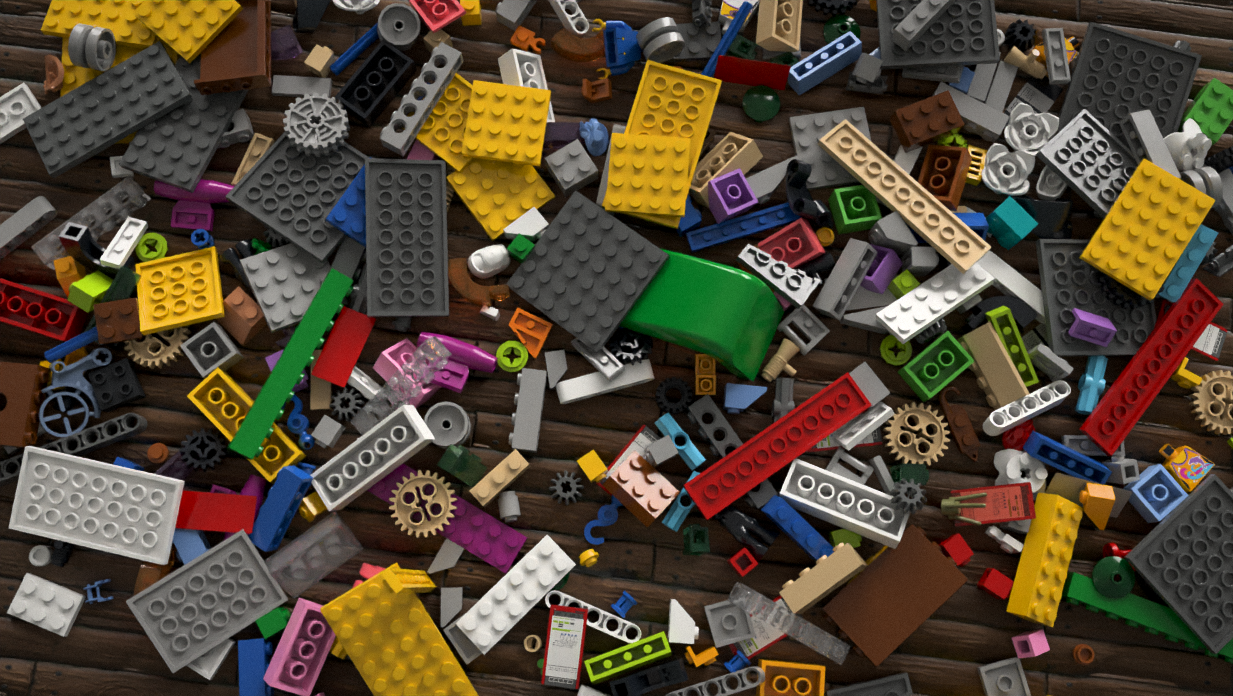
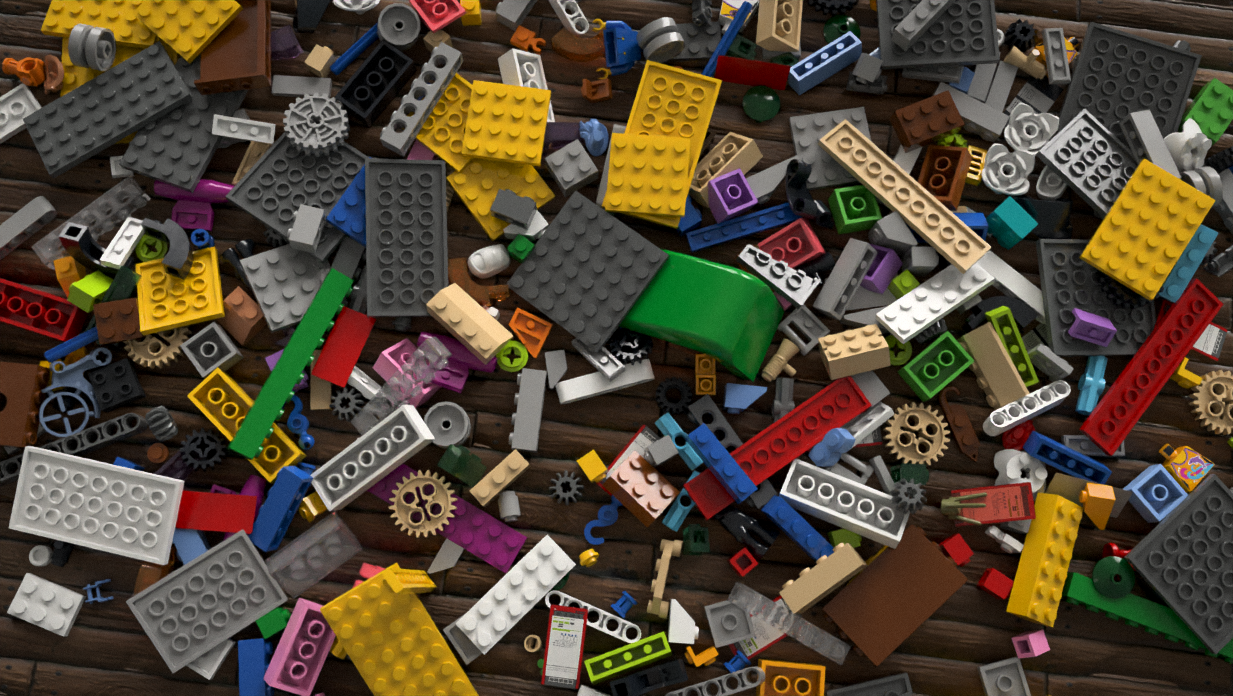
green plant [251,238,272,255] -> none
light grey brick [311,415,346,448] -> none
light grey tile [440,587,463,627] -> none
yellow plate [815,227,834,247] -> none
dark orange plate [1072,644,1094,665] -> none
light grey brick [1103,455,1140,484] -> none
none -> orange connector [2,57,46,87]
none -> black arch [141,218,193,280]
none -> dark grey gear [145,405,178,442]
none -> white plate [212,114,276,144]
none -> light grey brick [287,204,326,254]
none -> tan slope [426,283,514,365]
none -> dark grey brick [490,189,537,230]
none -> tan plate [647,539,683,619]
none -> blue brick [685,423,758,504]
none -> medium blue brick [809,428,856,467]
none -> tan piece [818,324,891,380]

